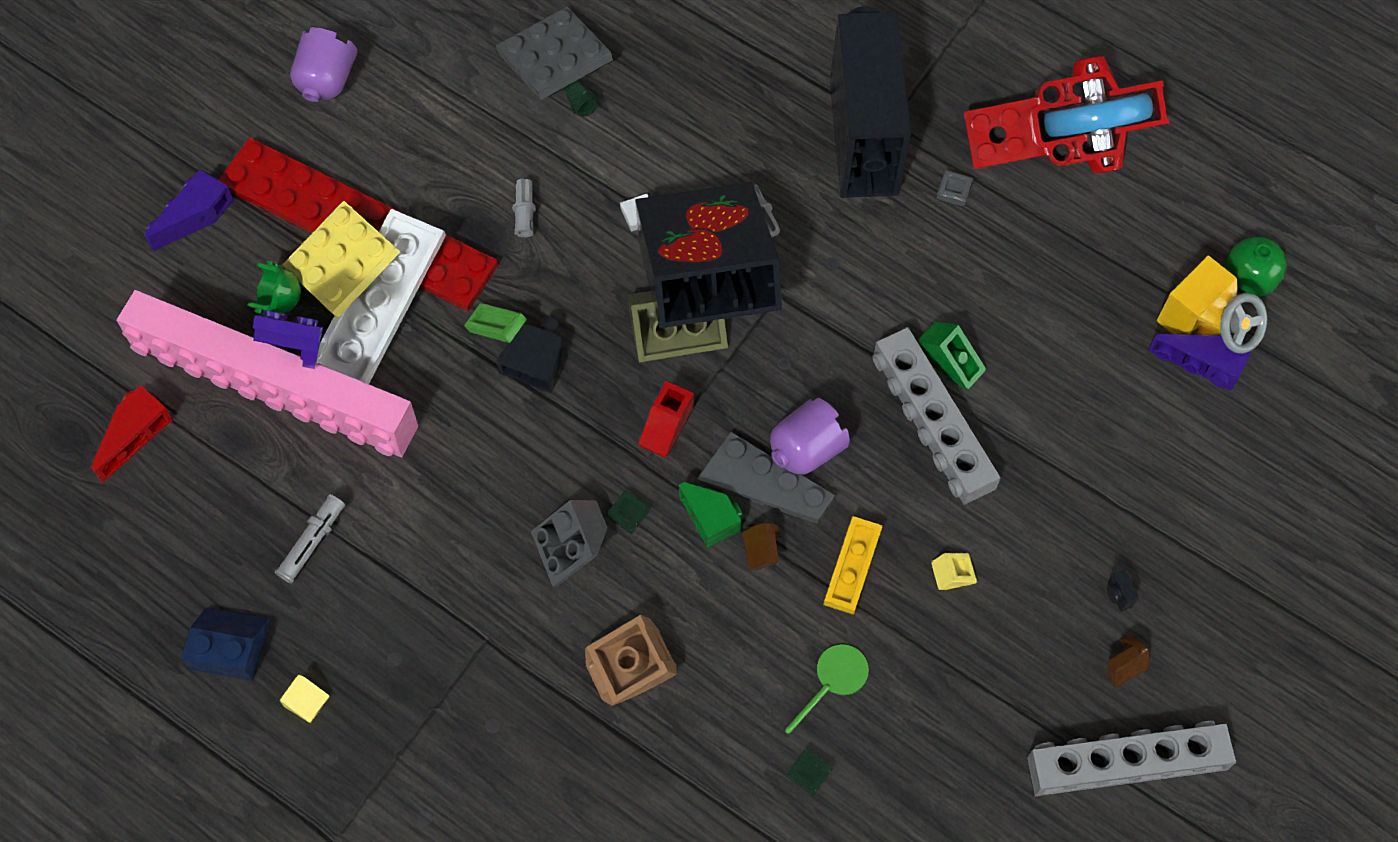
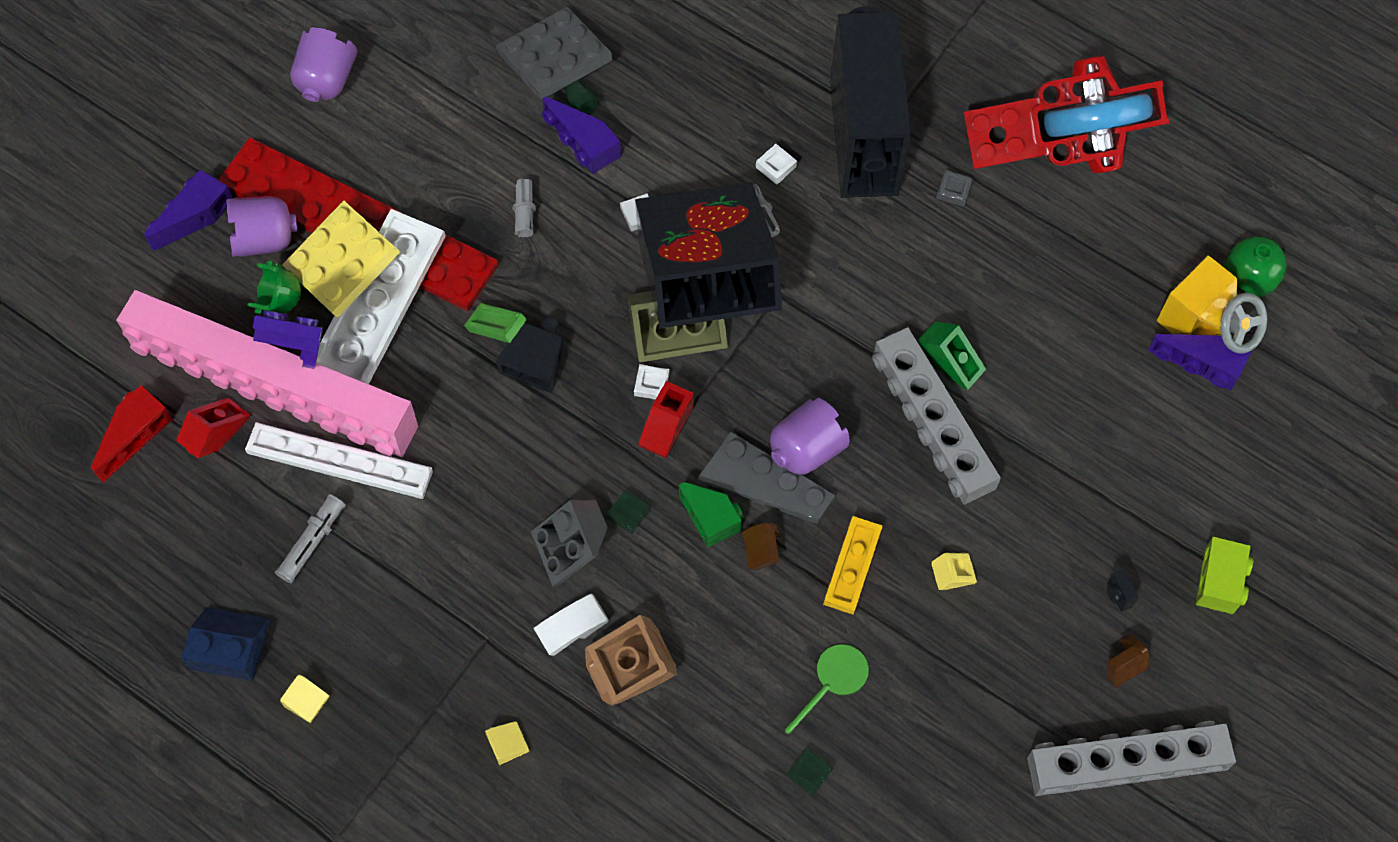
none -> red slope [176,398,250,458]
none -> medium lavender cylinder [226,196,297,257]
none -> white tile [245,422,433,499]
none -> light yellow slope [485,722,530,765]
none -> white slope [534,594,609,656]
none -> dark purple slope [542,97,621,174]
none -> white tile [634,364,669,399]
none -> white plate [756,144,797,185]
none -> lime brick [1195,537,1253,614]

